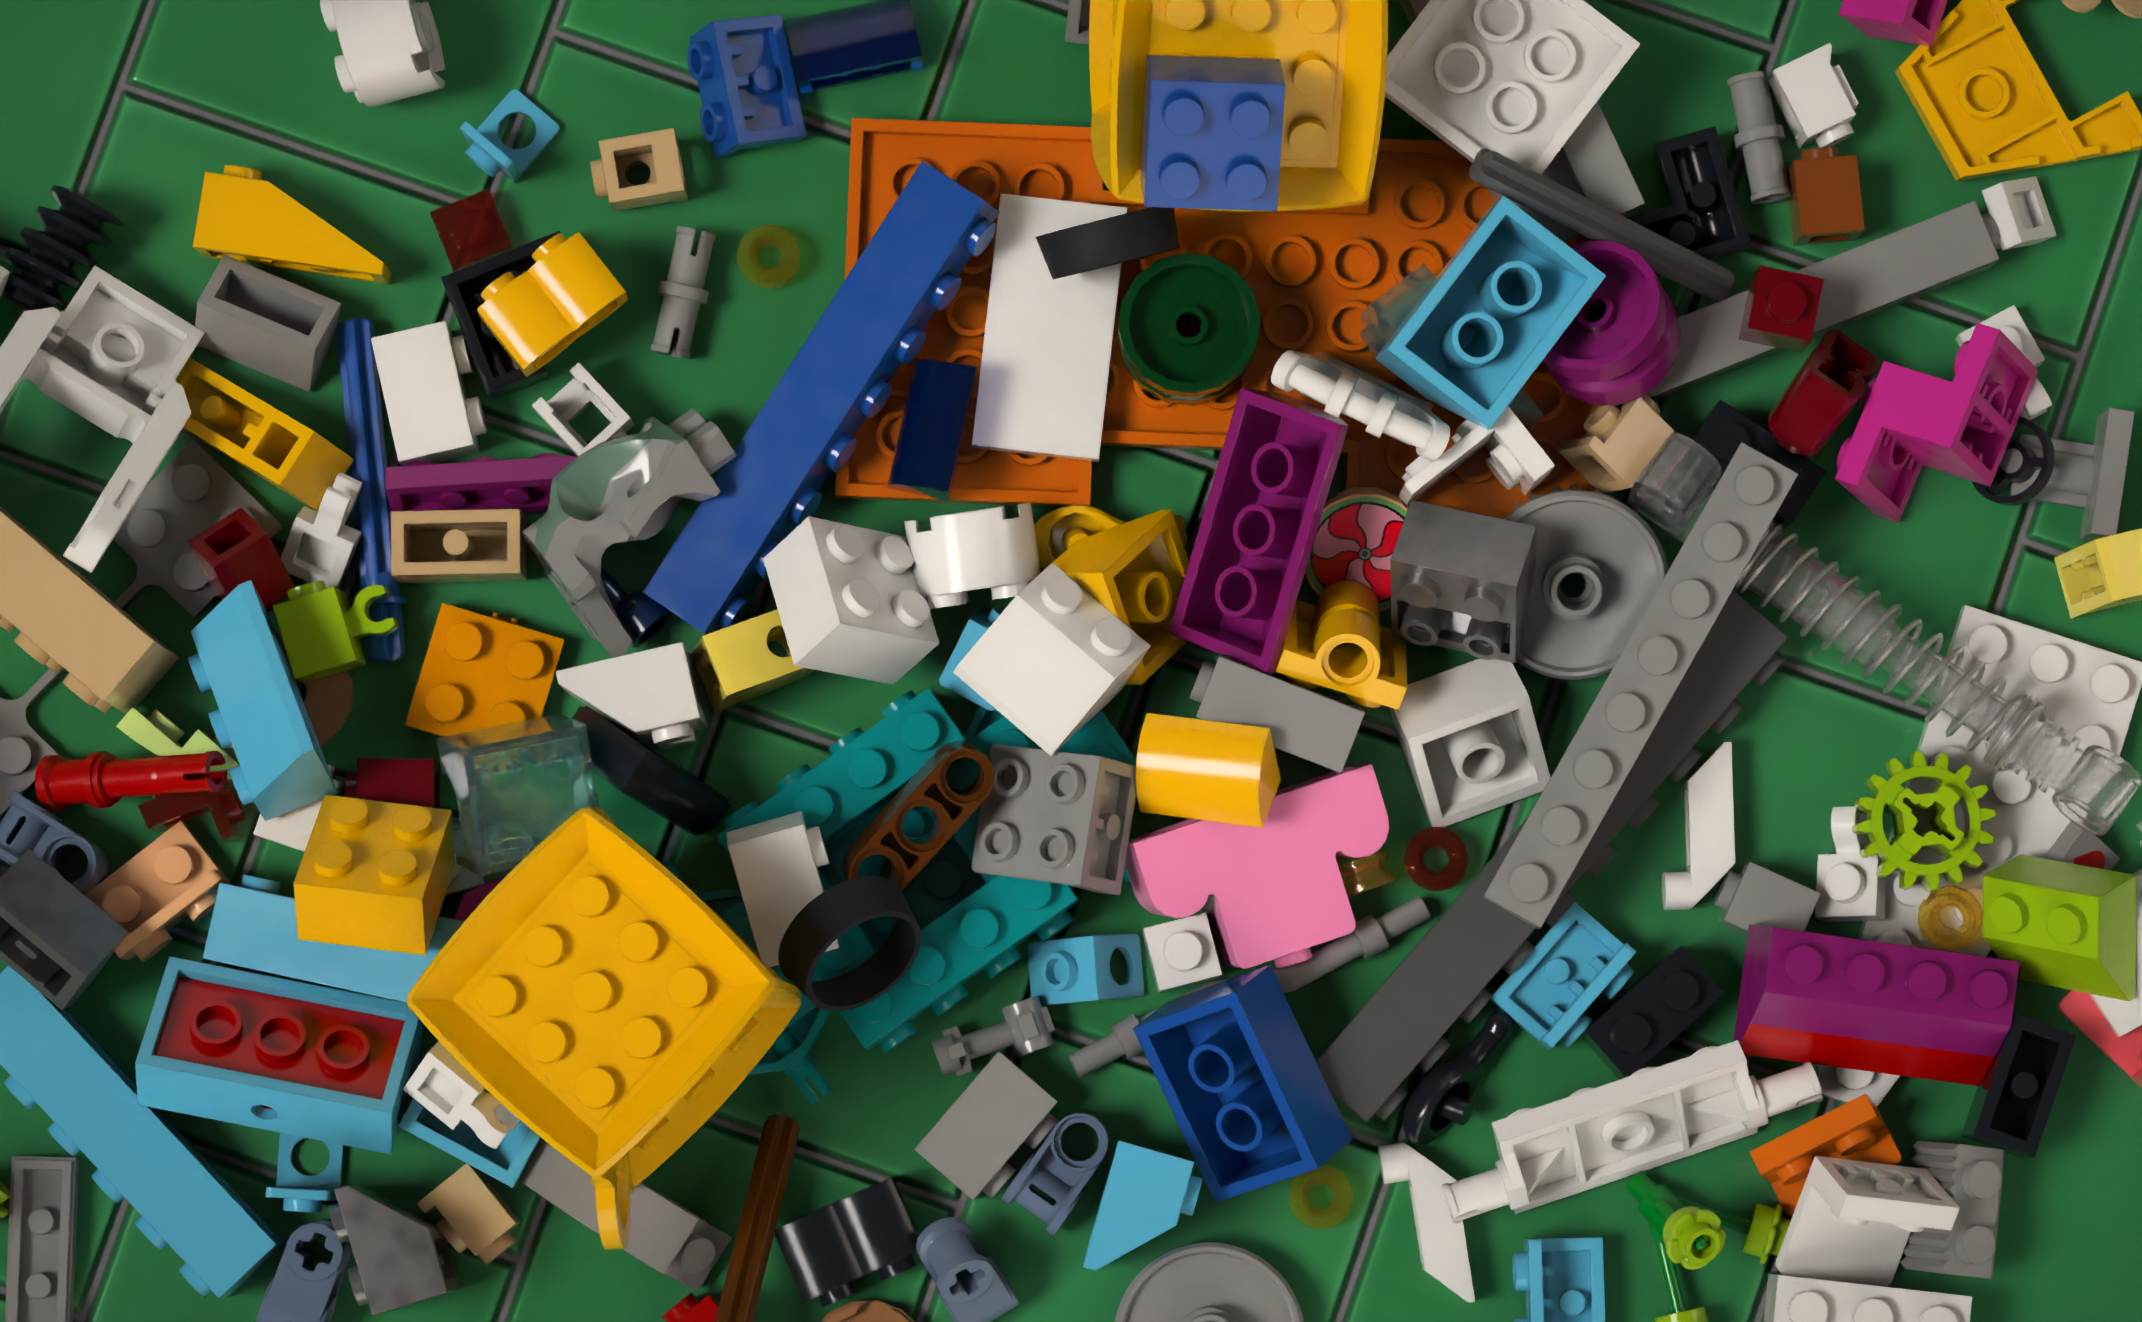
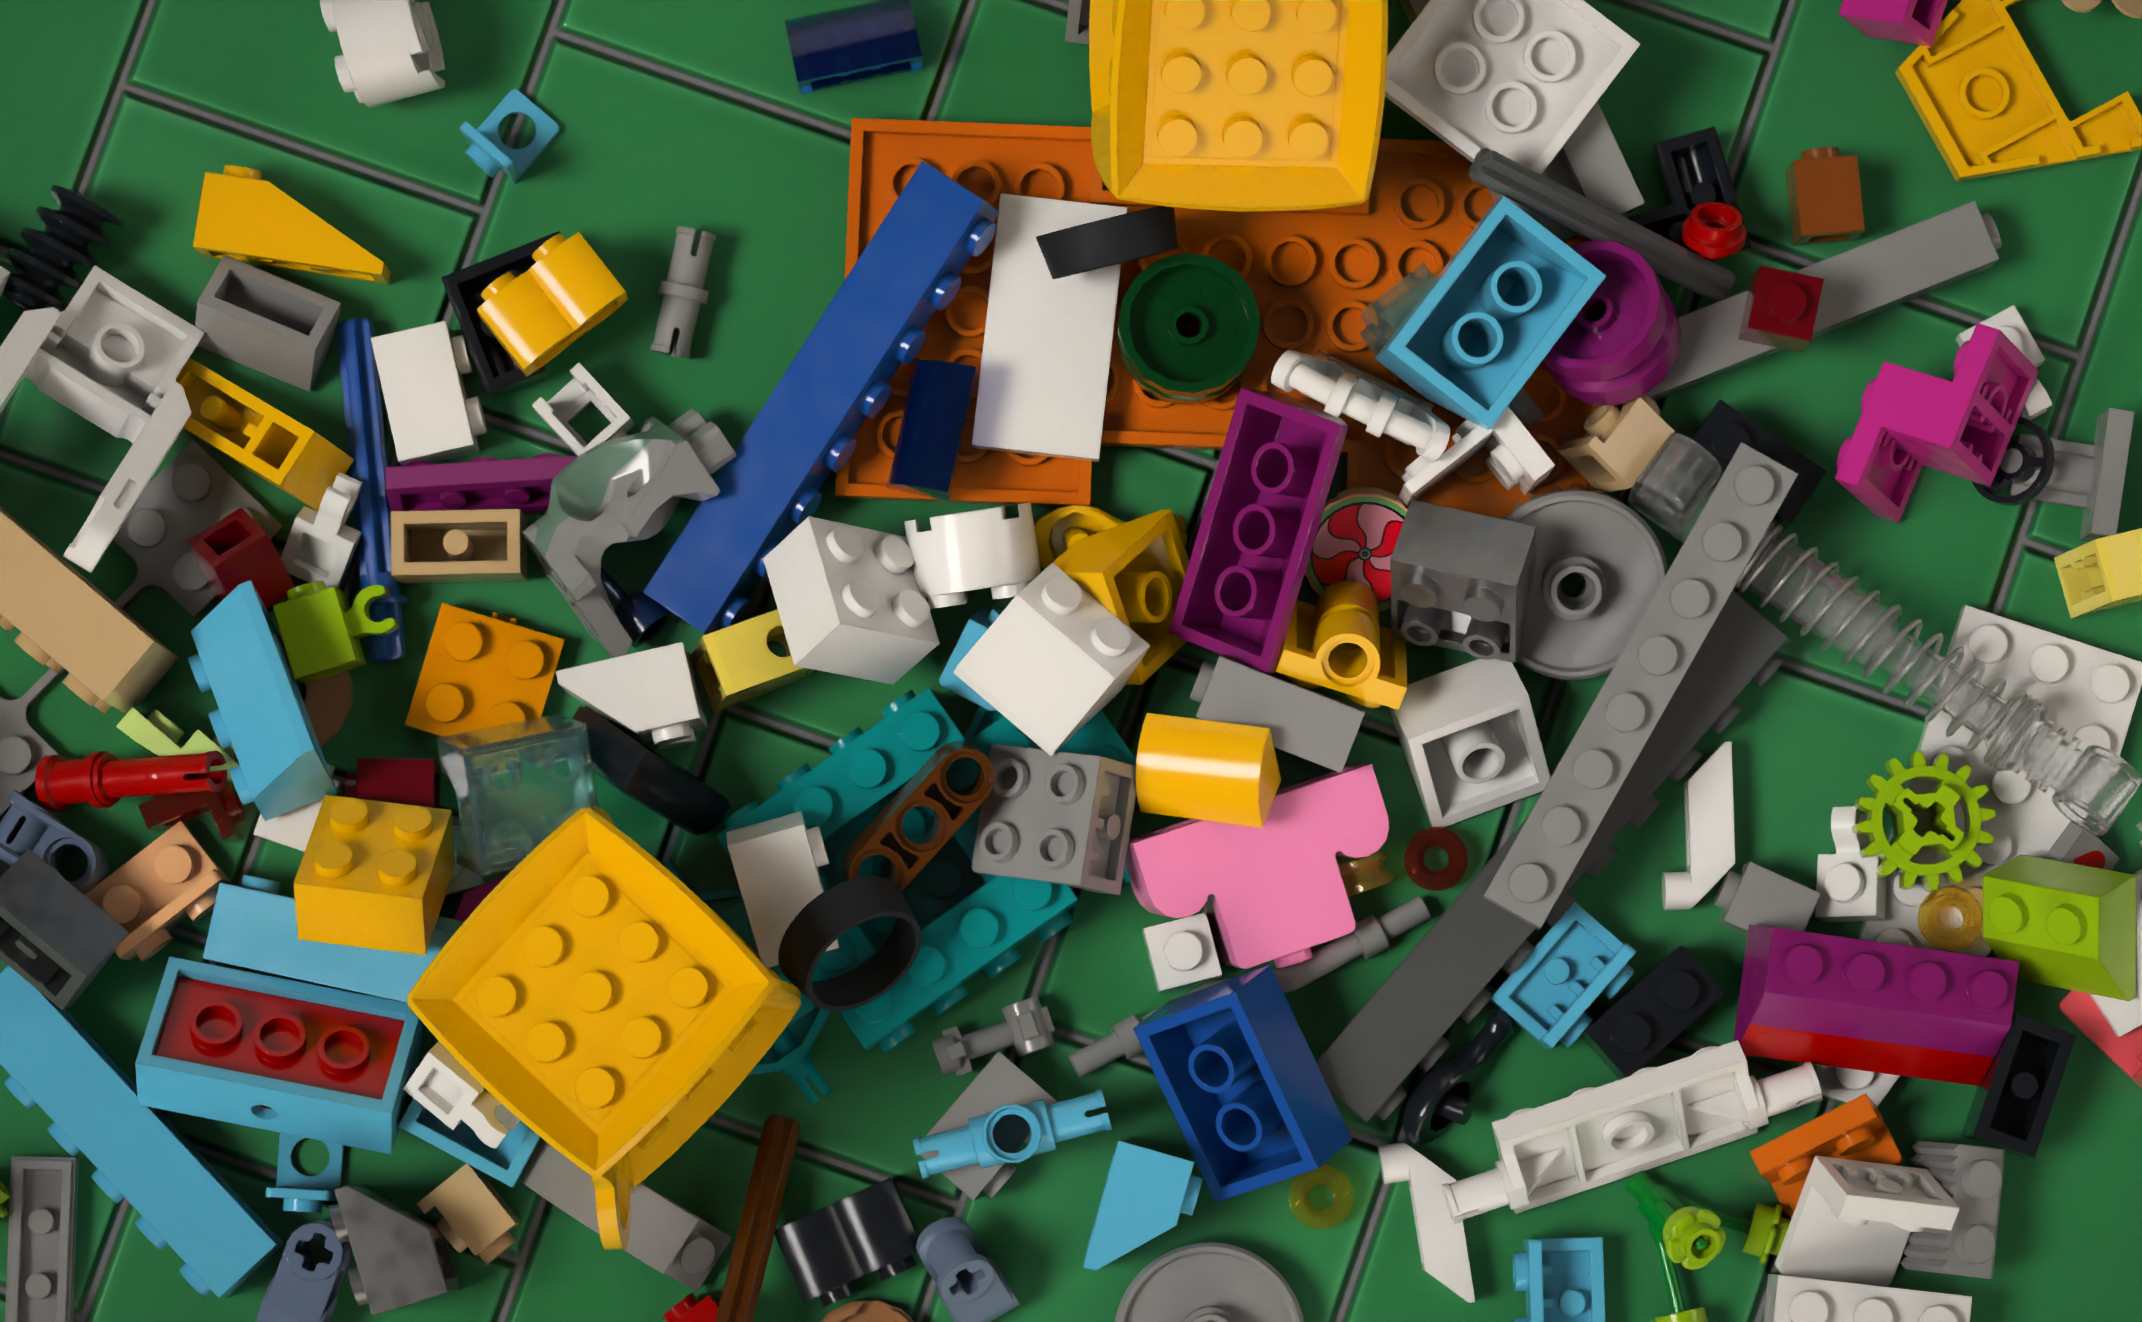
clear red plate [430,189,514,272] -> none
tan brick [590,128,689,212] -> none
blue bracket [687,14,807,158] -> none
clear yellow plate [737,225,801,289] -> none
sand blue piece [1001,1111,1109,1236] -> none
medium azure bracket [1027,934,1144,1006] -> none
blue brick [1140,55,1285,211] -> none
light grey pin [1727,71,1792,205] -> none
white window [1767,43,1859,149] -> none
dark red brick [1768,330,1878,456] -> none
white plate [1982,176,2057,250] -> none
none -> medium azure pin [912,1089,1112,1179]
none -> red plate [1682,202,1747,259]

